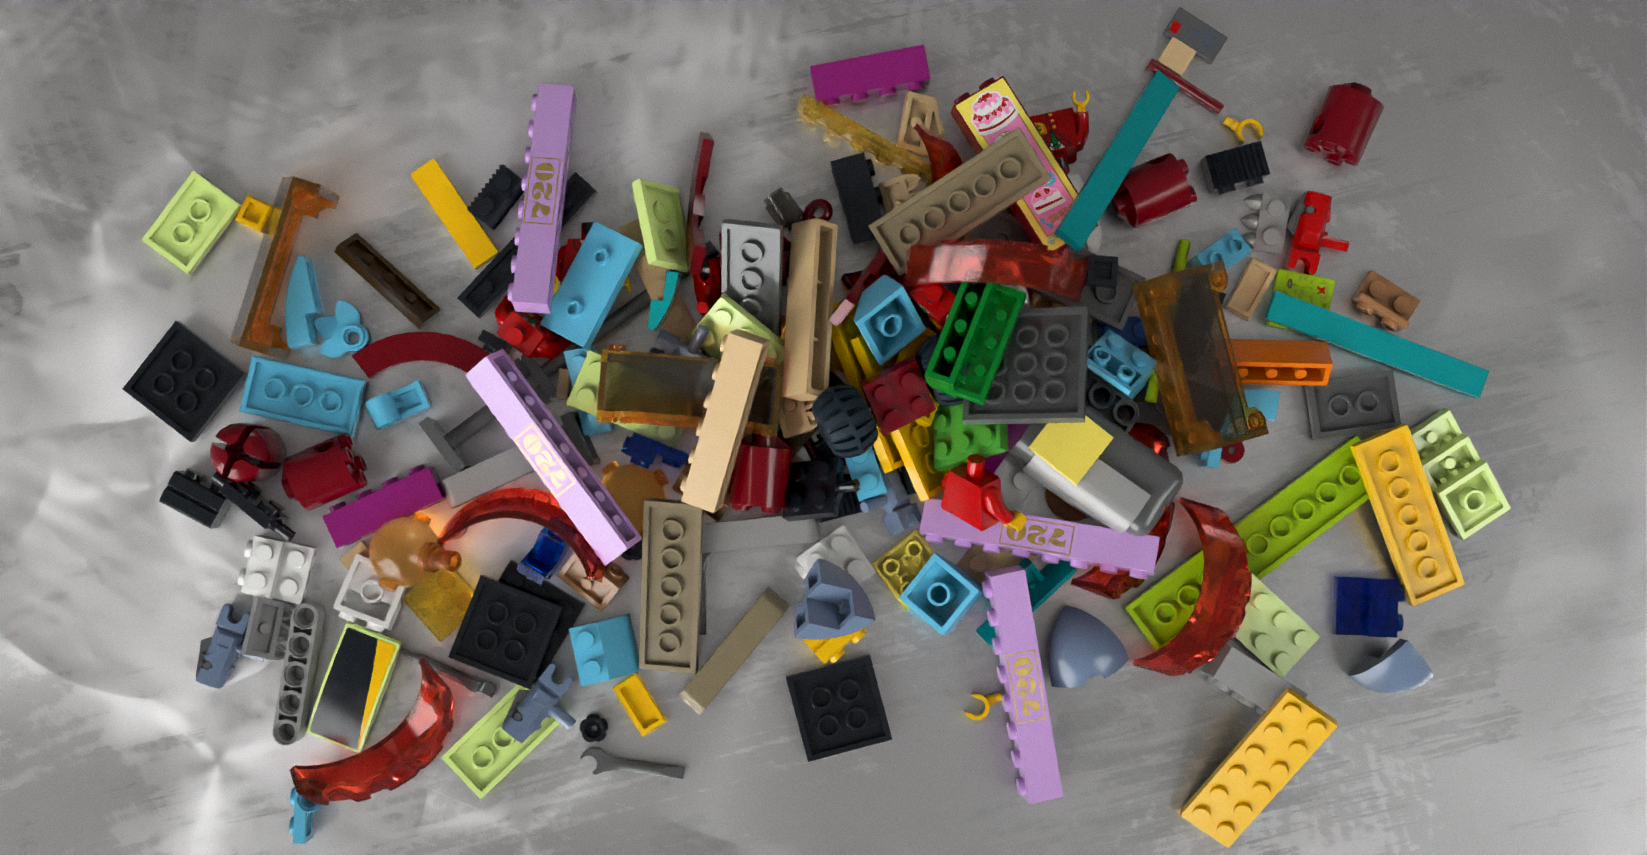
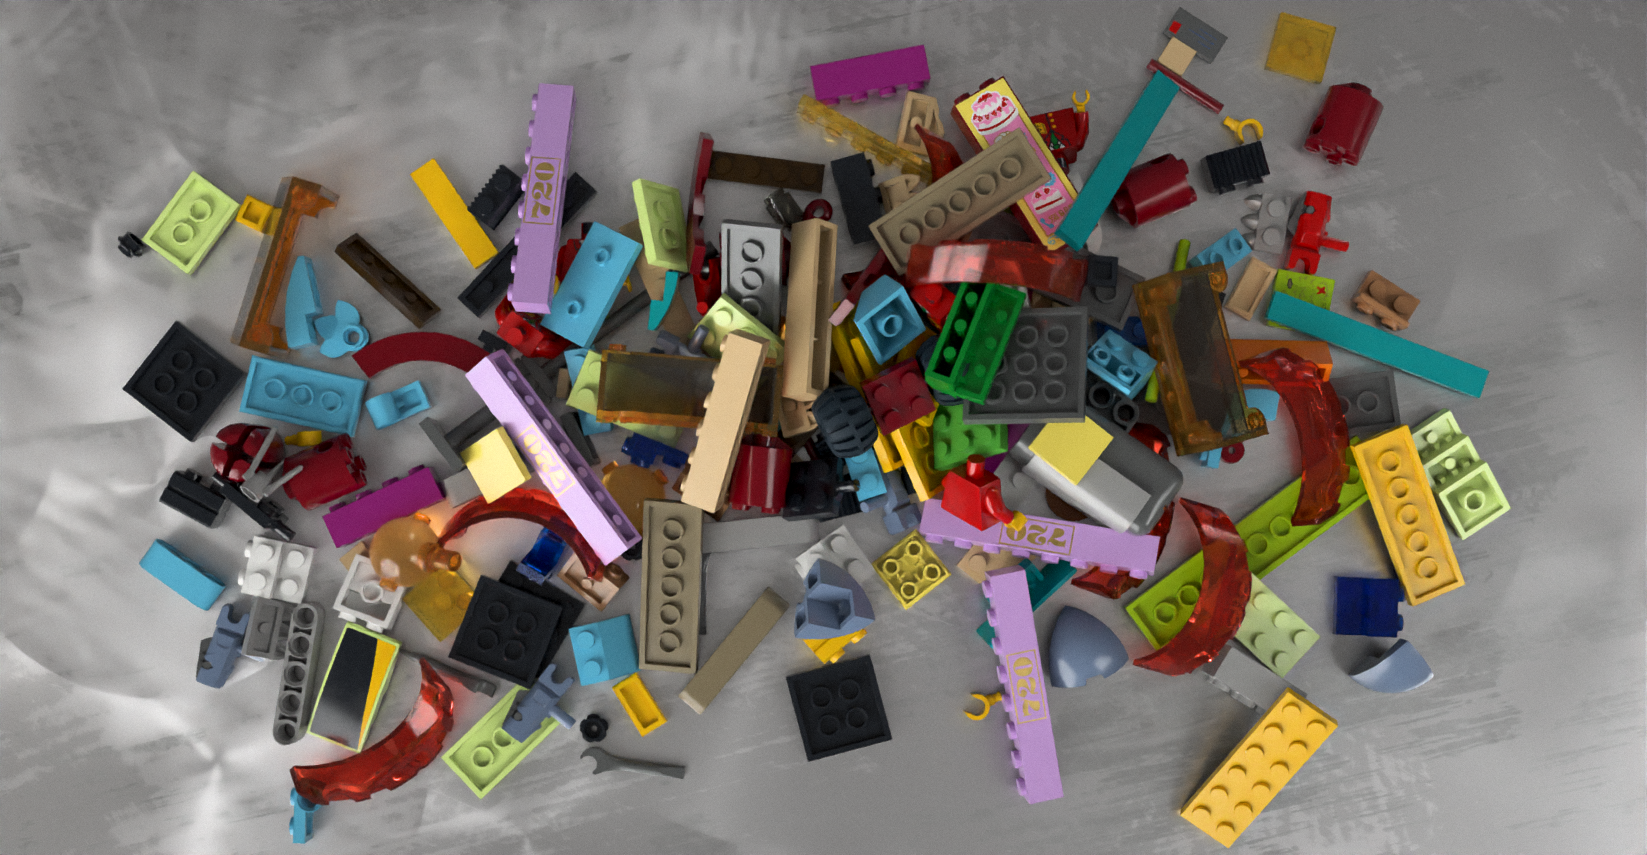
medium azure slope [899,553,983,636] -> none
none -> black plate [118,232,146,258]
none -> medium azure beam [139,539,226,611]
none -> light grey plant [240,426,303,502]
none -> yellow piece [284,431,322,447]
none -> light yellow tile [460,426,532,504]
none -> dark brown plate [707,151,825,195]
none -> clear red windscreen [1238,347,1350,527]
none -> clear yellow plate [1264,12,1337,85]

